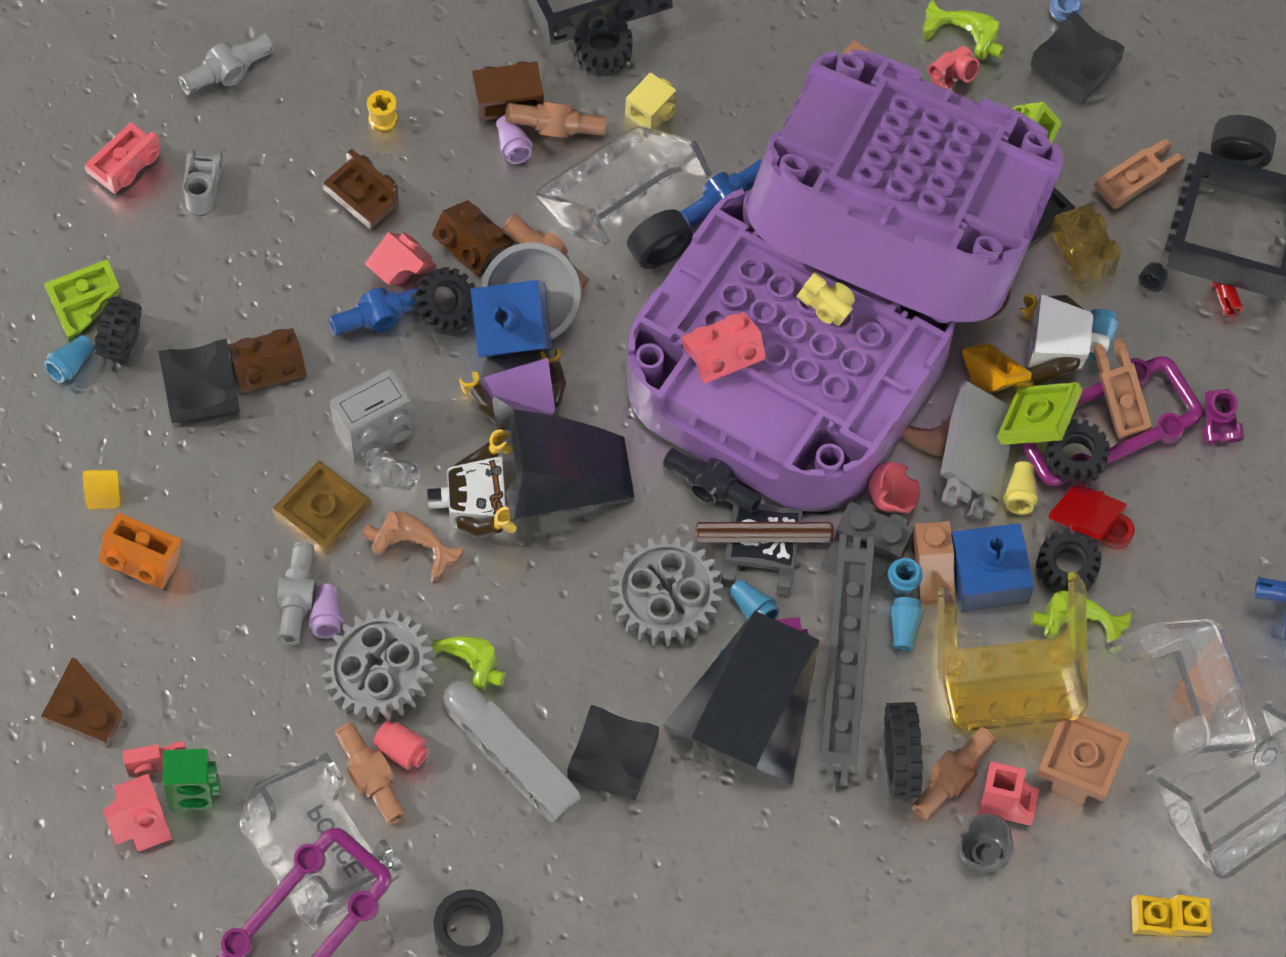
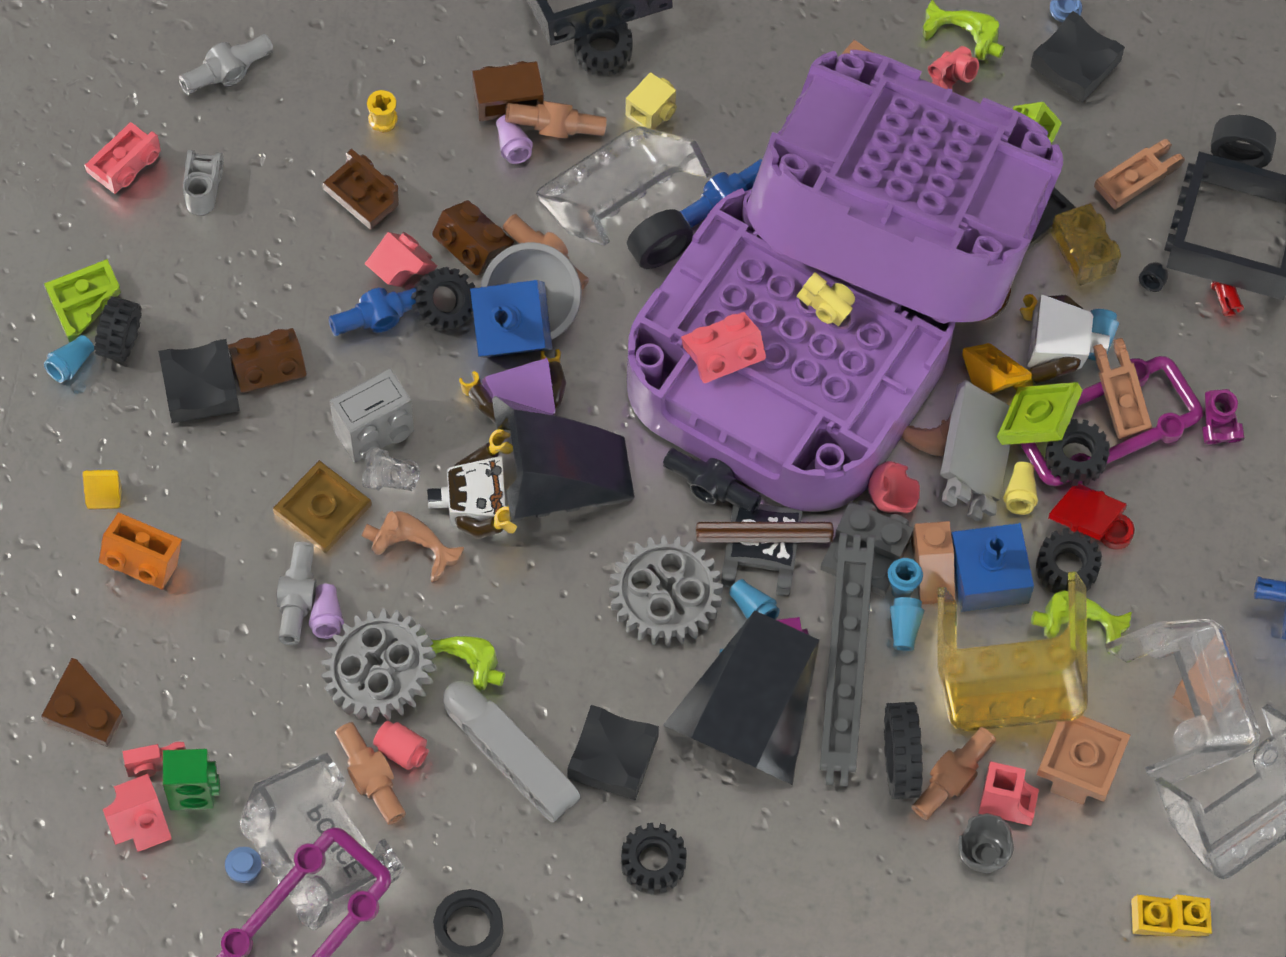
none -> medium blue plate [225,847,262,883]
none -> black tyre [621,823,687,894]

